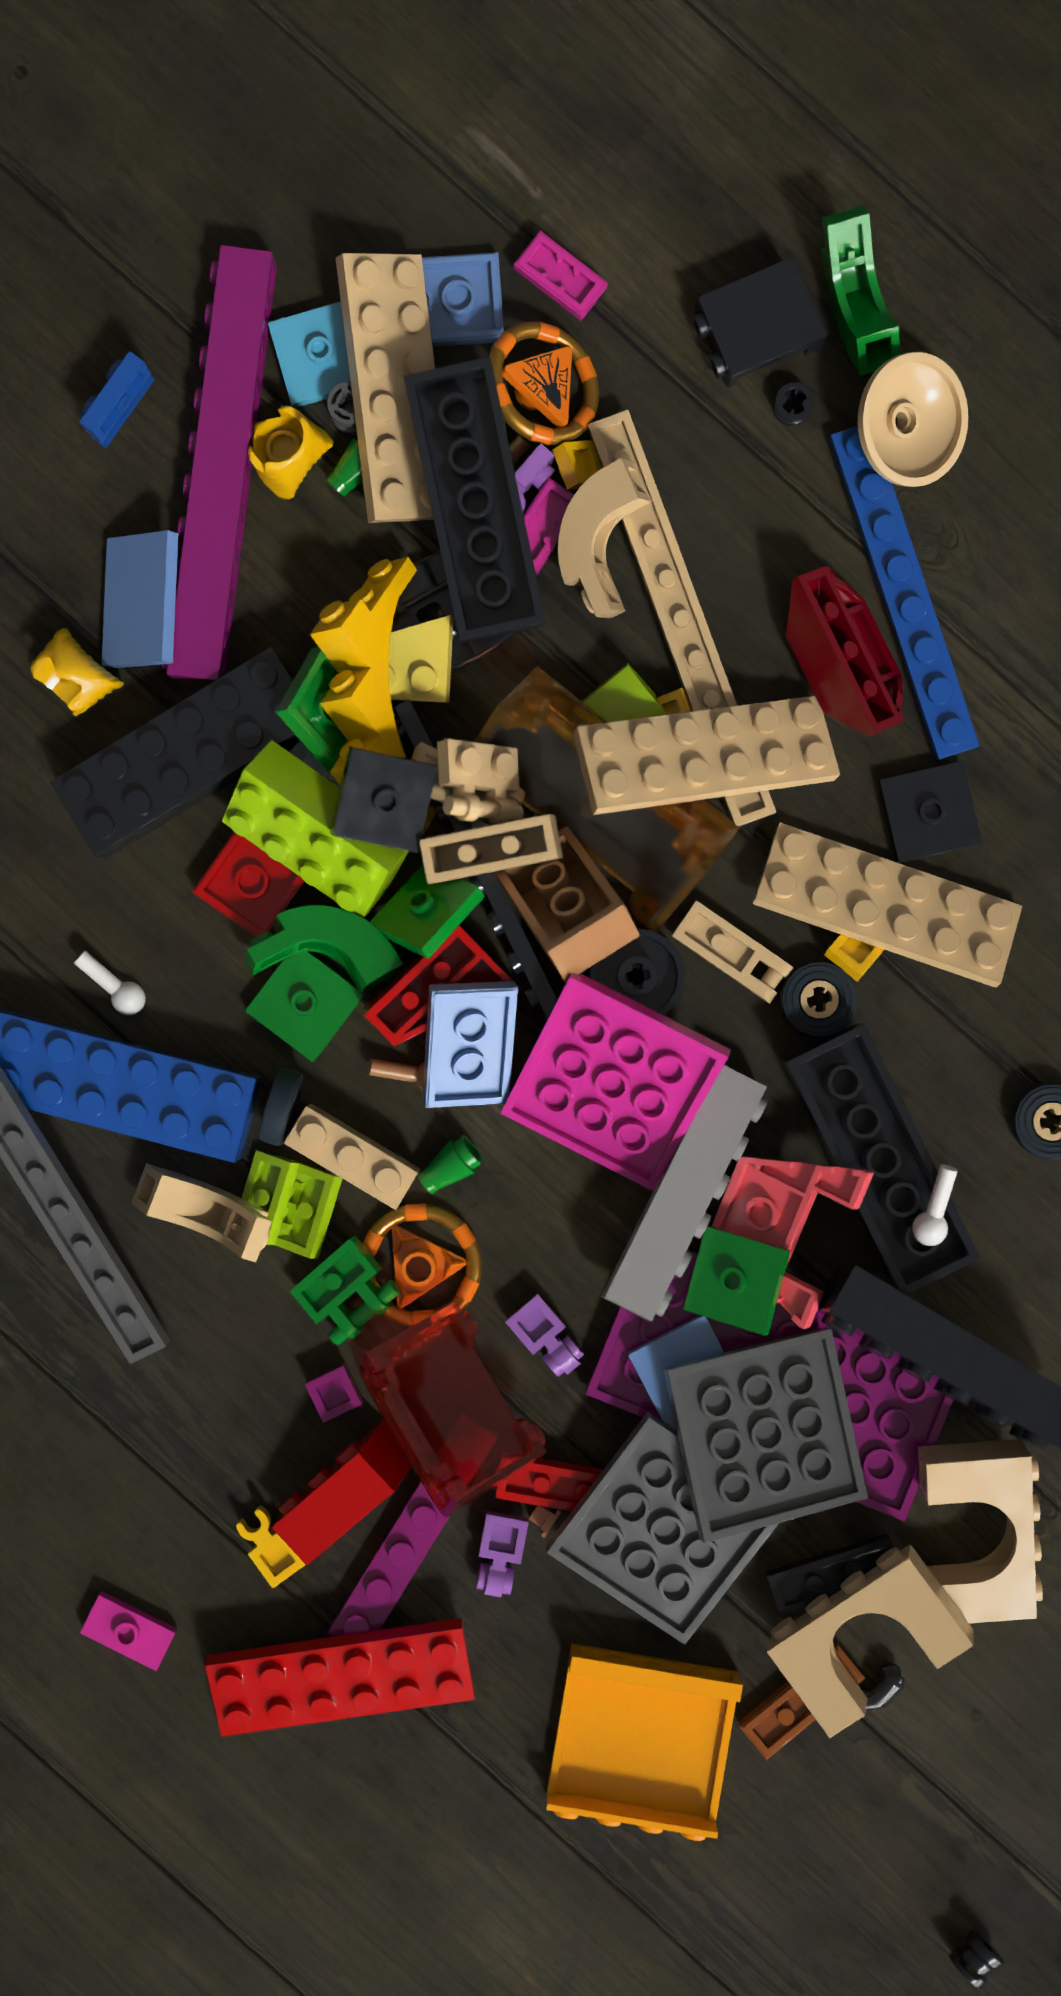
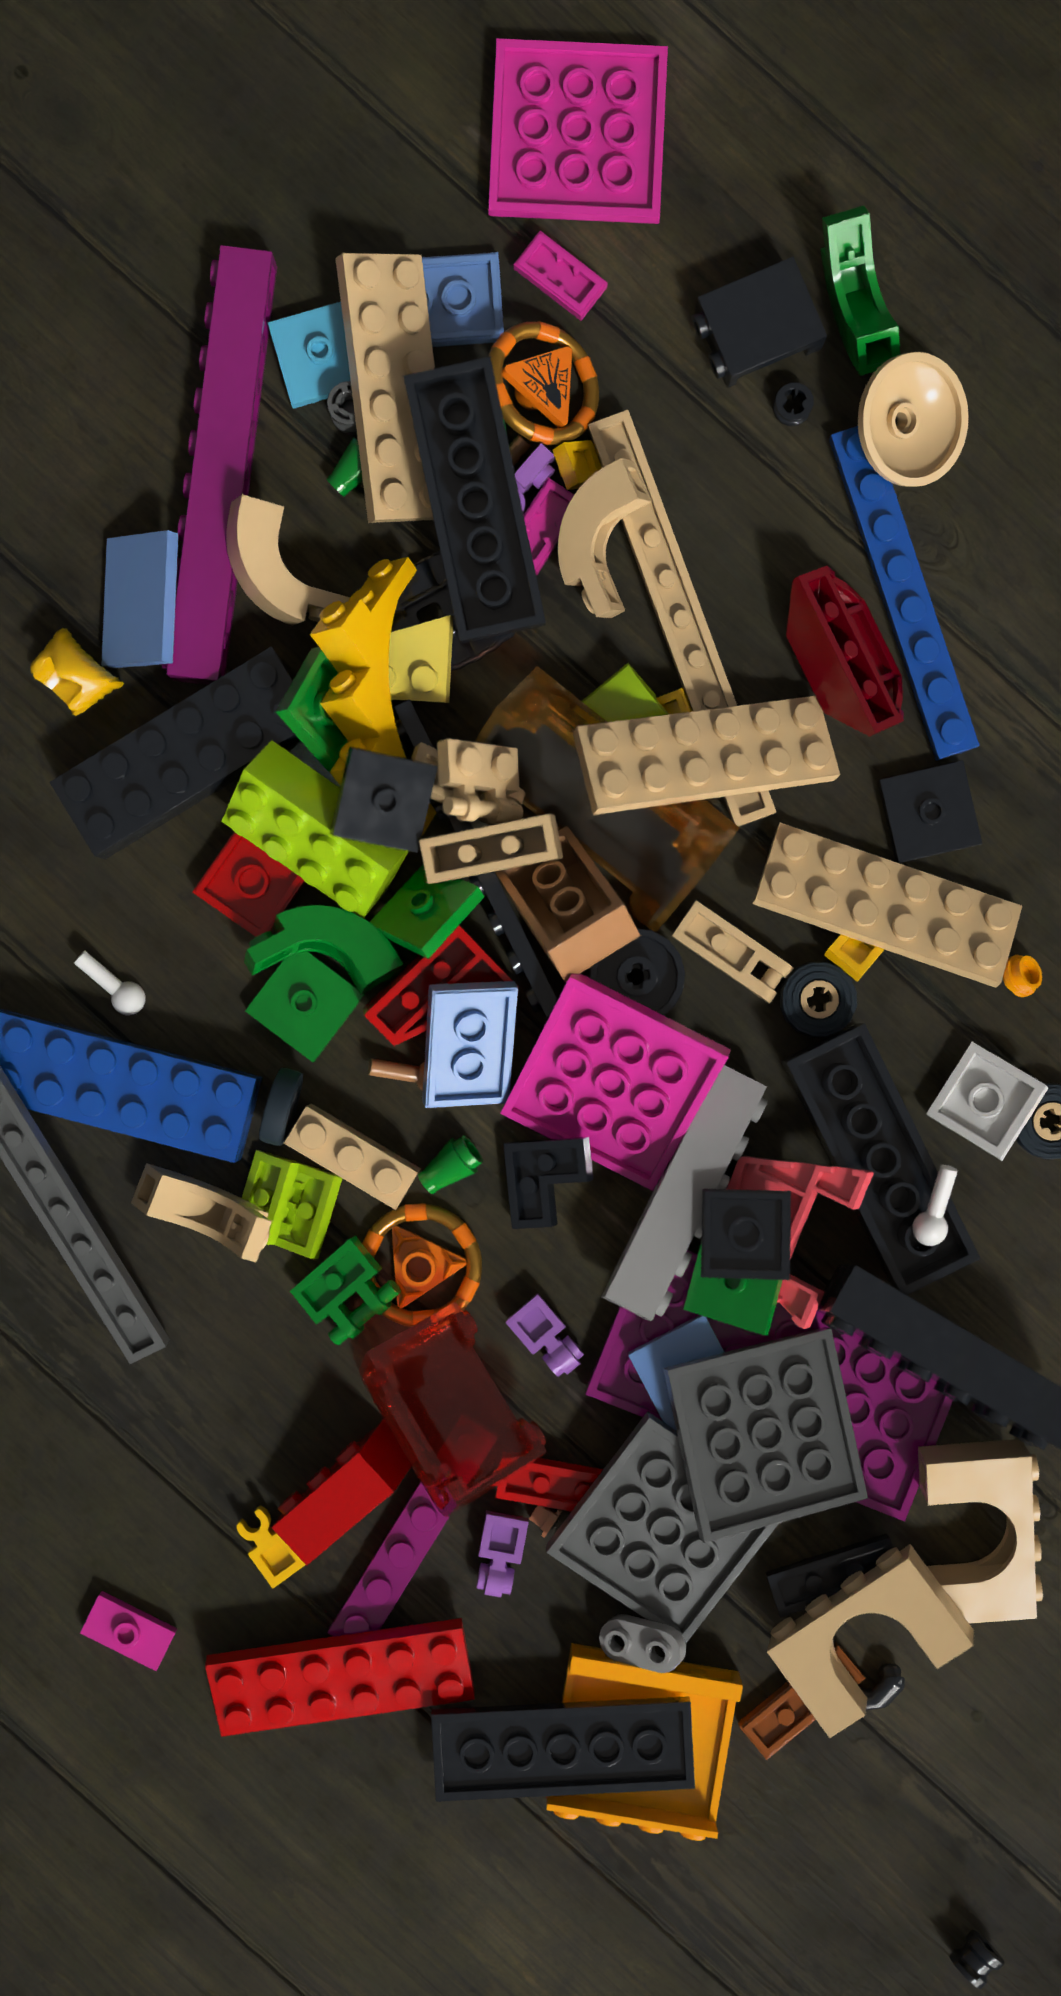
blue plate [79,351,155,448] -> none
yellow hair [247,406,334,500] -> none
magenta plate [305,1363,363,1423] -> none
none -> tan arch [226,494,350,626]
none -> black plate [431,1696,695,1802]
none -> dark pink plate [488,38,668,224]
none -> black plate [503,1137,593,1229]
none -> light grey plate [599,1614,686,1673]
none -> black plate [701,1189,791,1280]
none -> white plate [926,1042,1048,1161]
none -> light orange plate [1003,955,1042,997]

